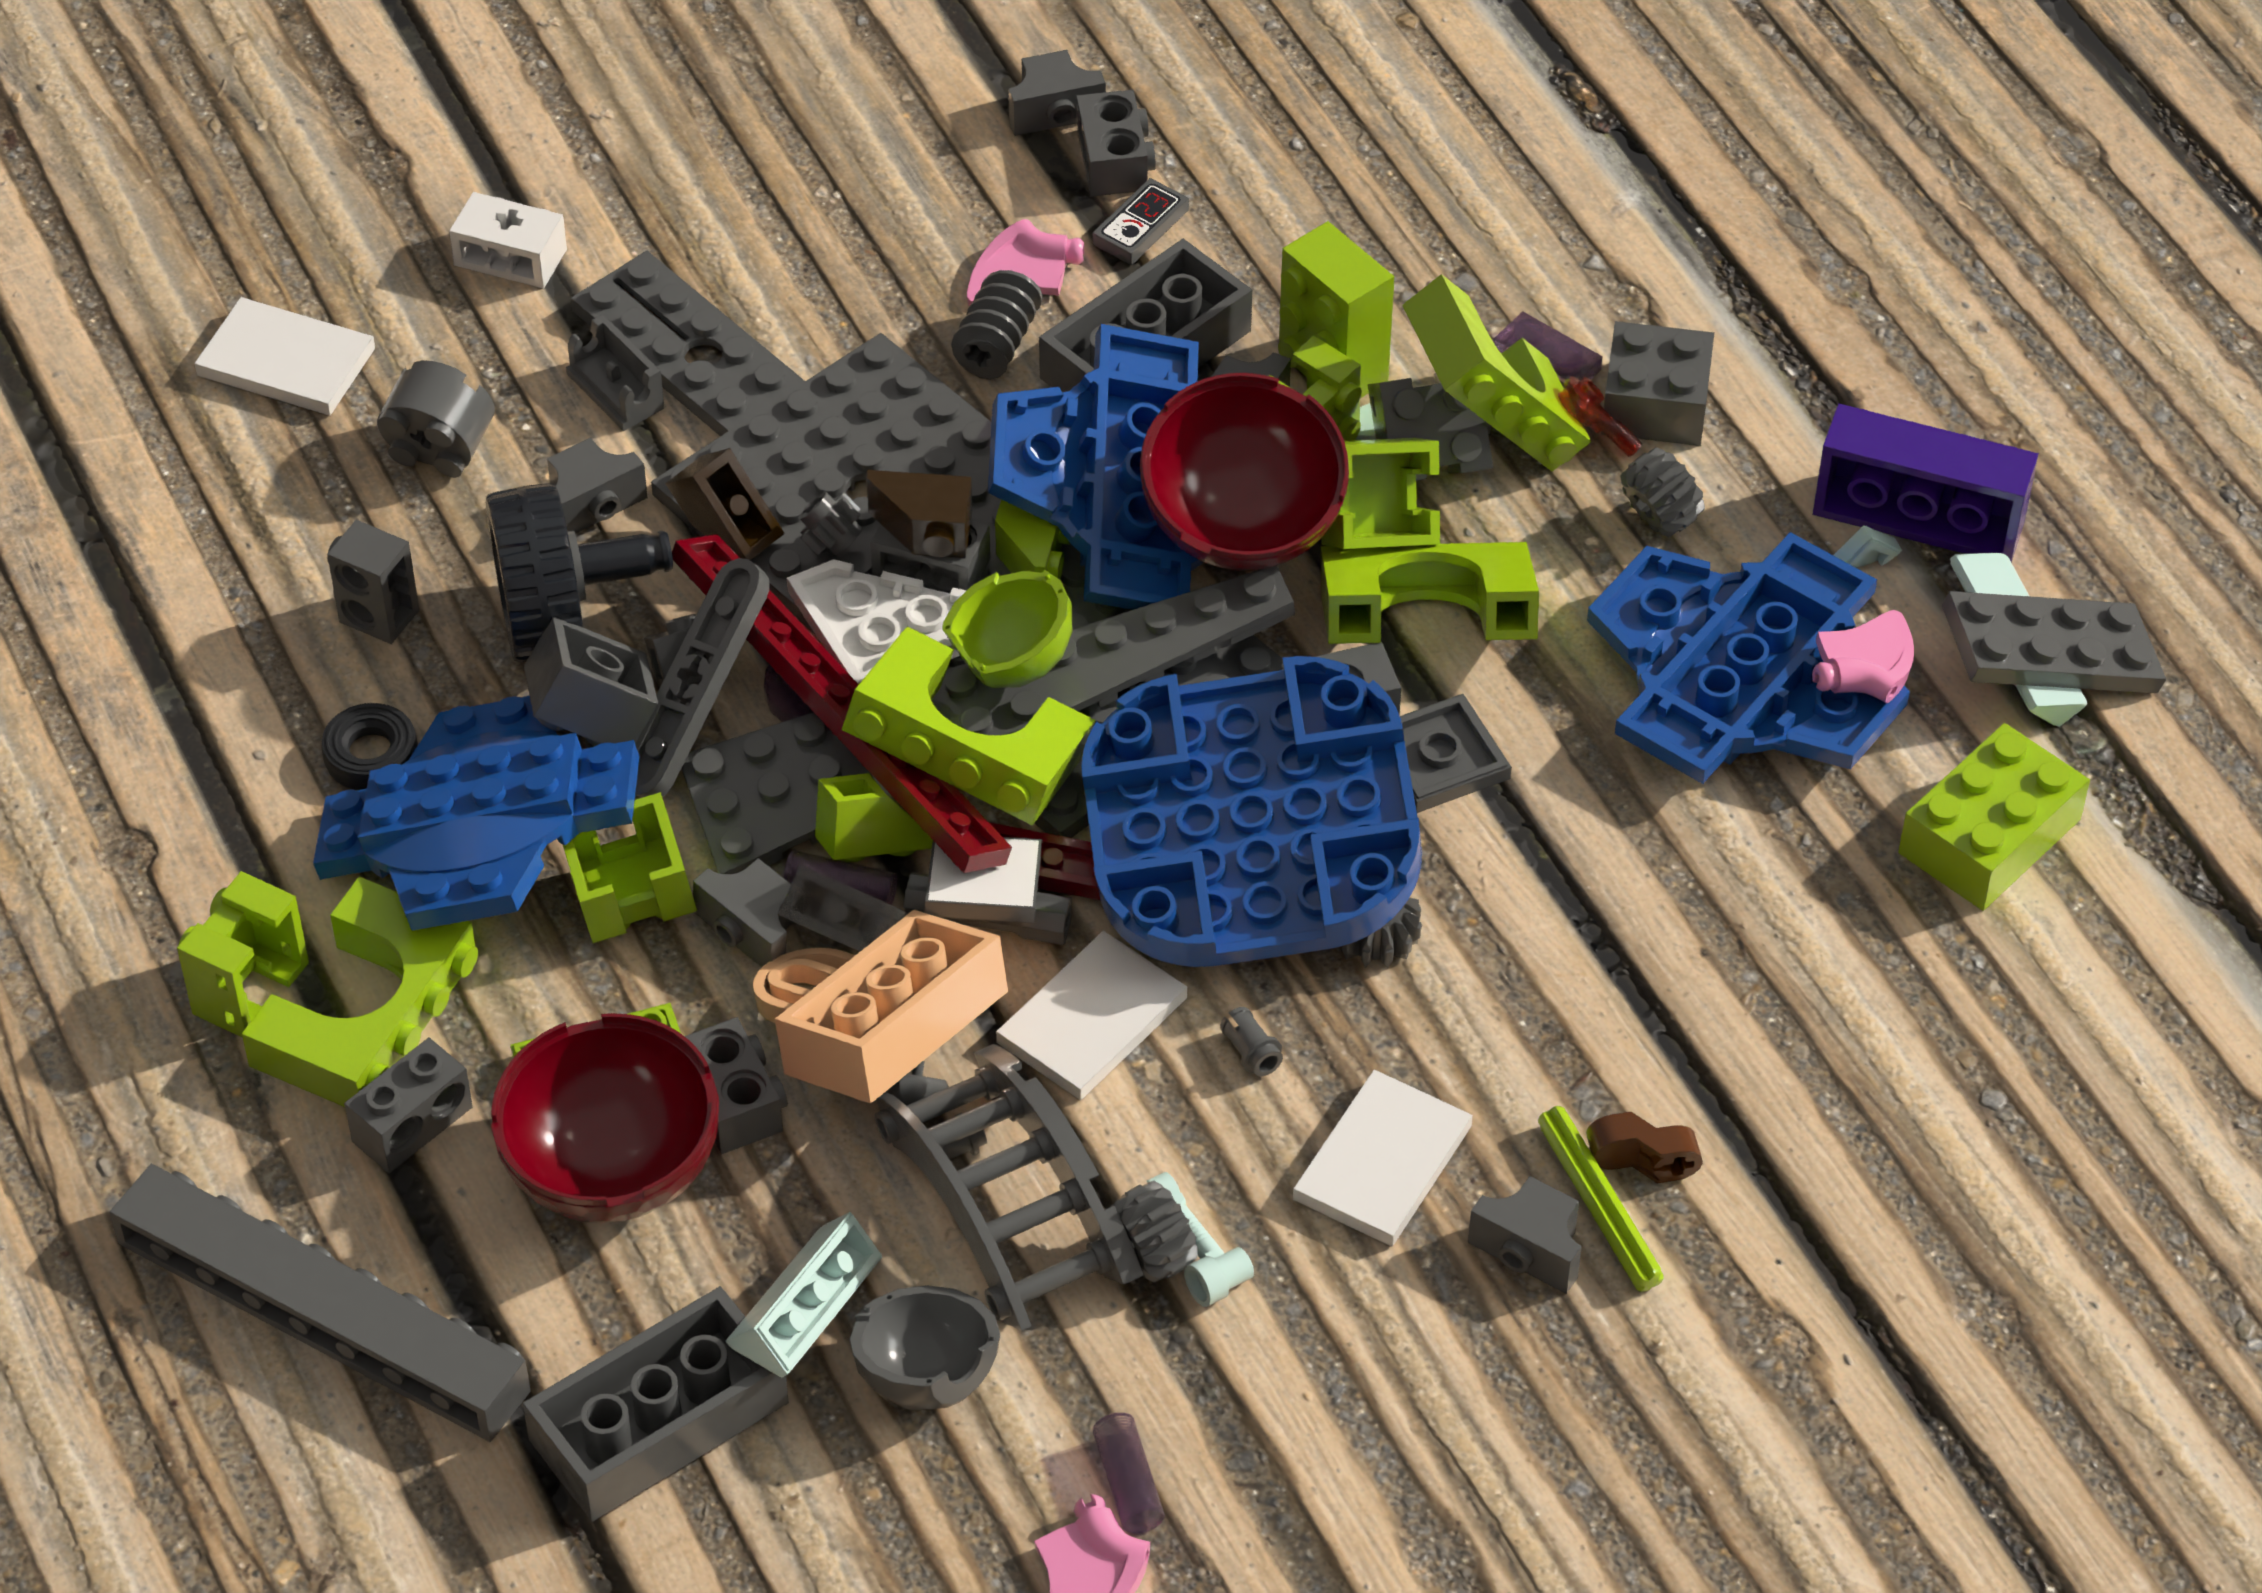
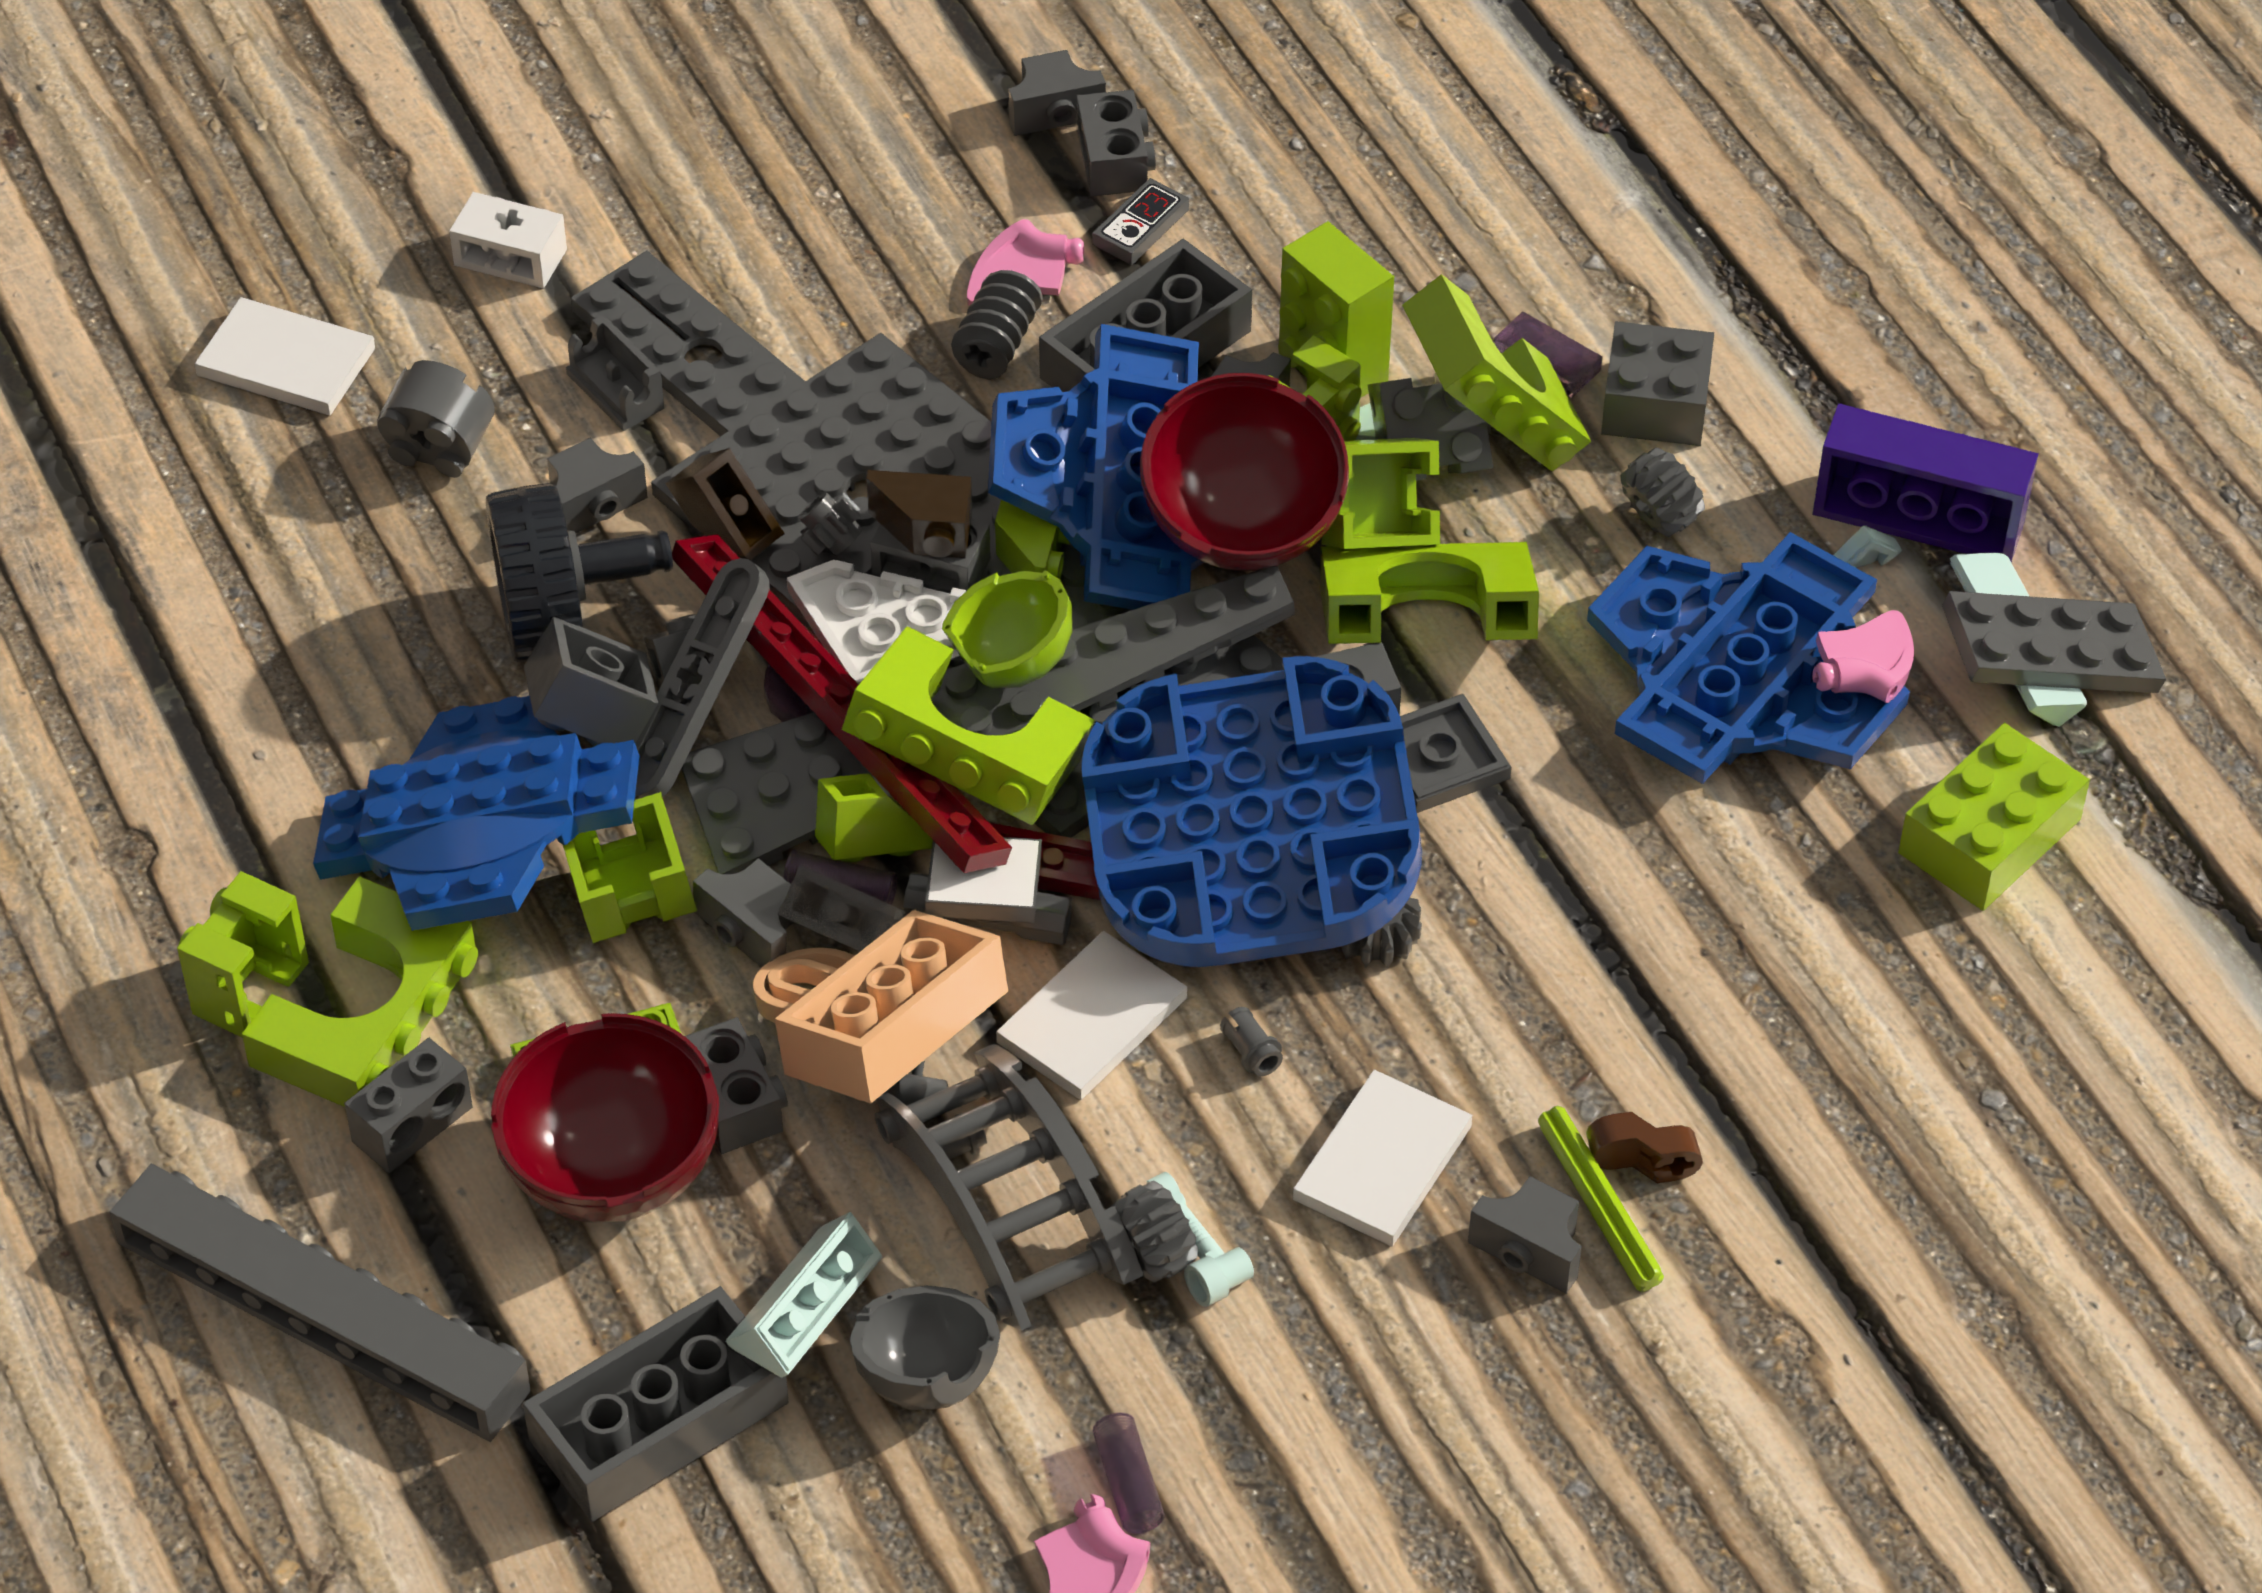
black tyre [321,703,418,790] -> none
dark grey brick [327,520,420,645] -> none
clear red plate [1558,376,1643,457] -> none

